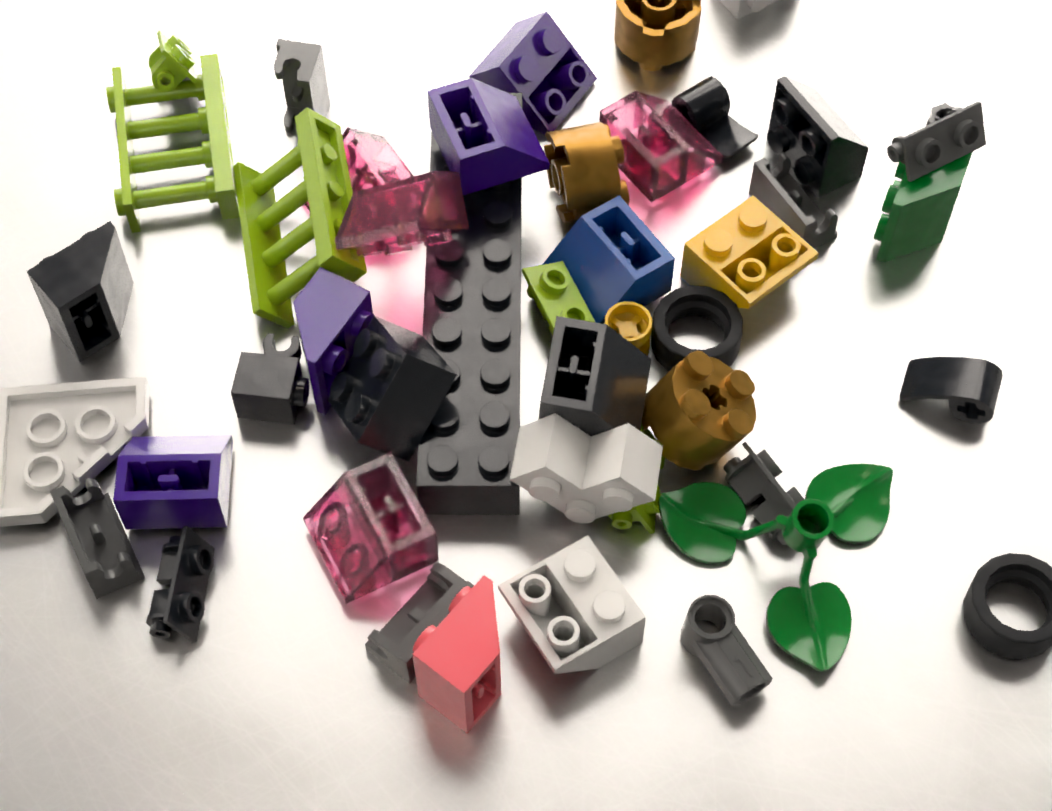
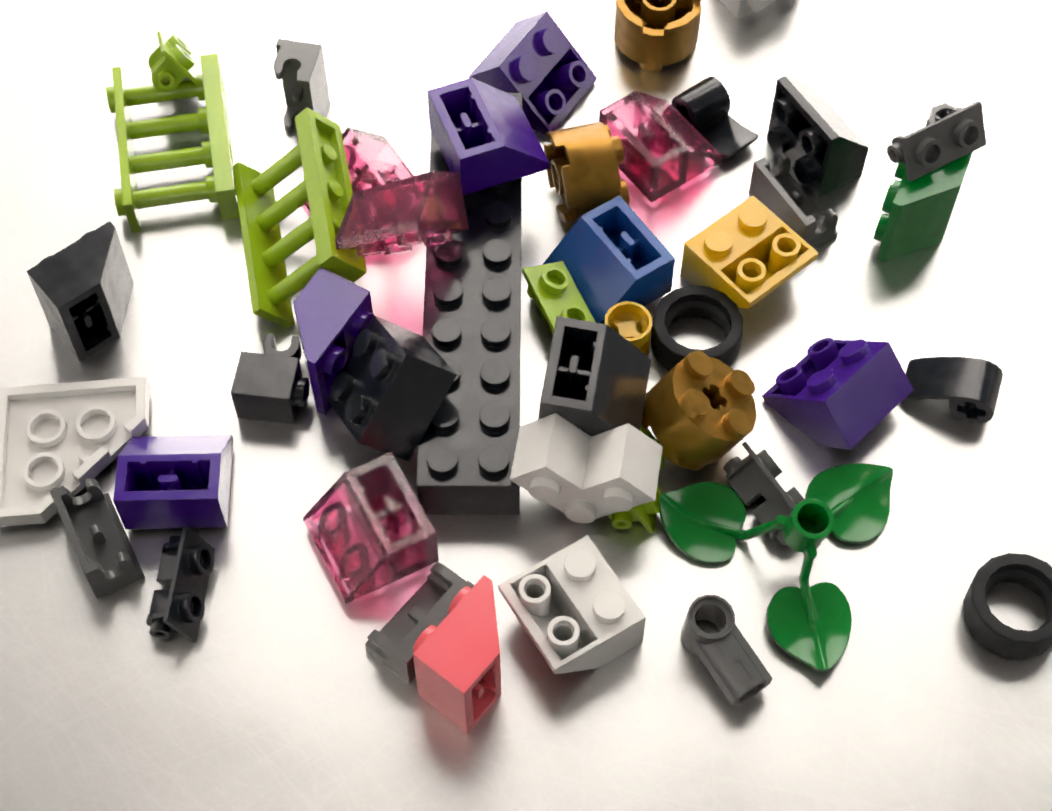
none -> dark purple slope [762,338,914,450]

